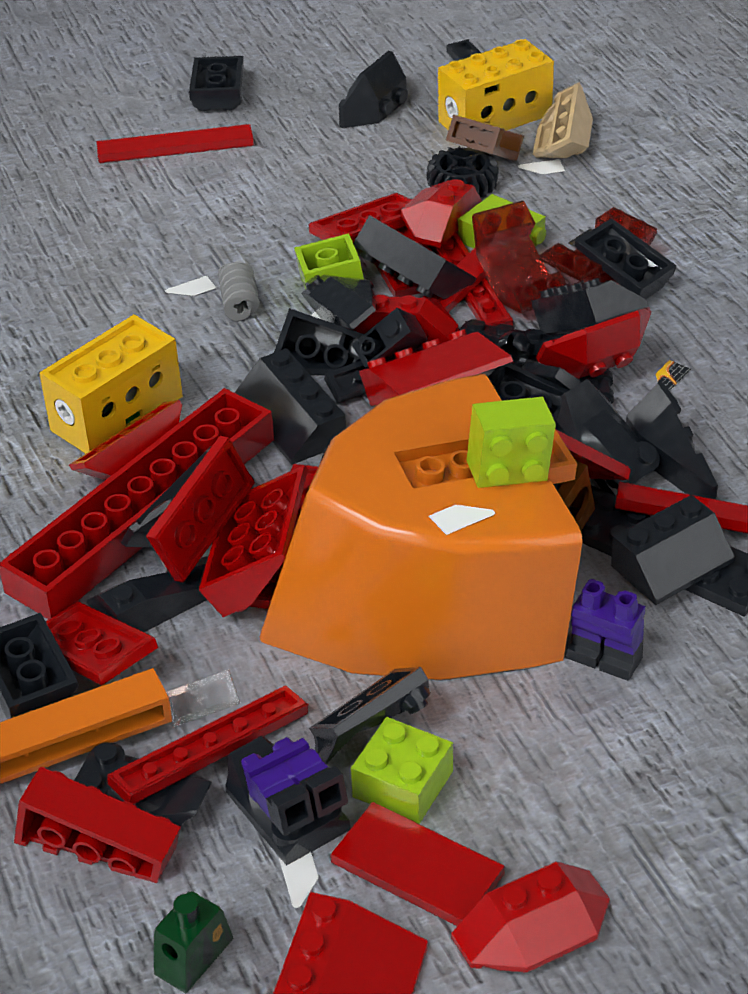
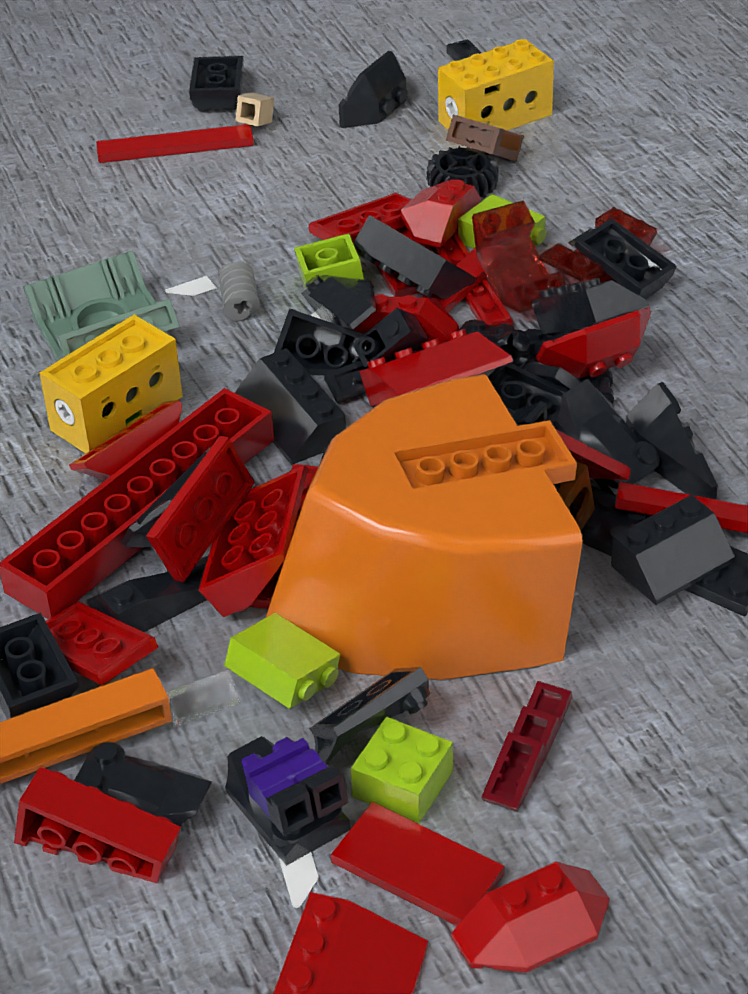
red tile [107,685,308,804] -> none
dark green torso [154,891,233,994] -> none
white sticker [429,505,495,535] -> none
lime brick [466,397,556,488] -> none
white sticker [518,159,565,174] -> none
tan wedge [533,82,593,159] -> none
dark purple hips [566,579,646,681] -> none
sticker [656,360,691,391] -> none
none -> sand green panel [23,250,180,361]
none -> lime brick [224,613,341,709]
none -> tan brick [235,93,275,126]
none -> dark red slope [481,680,573,812]

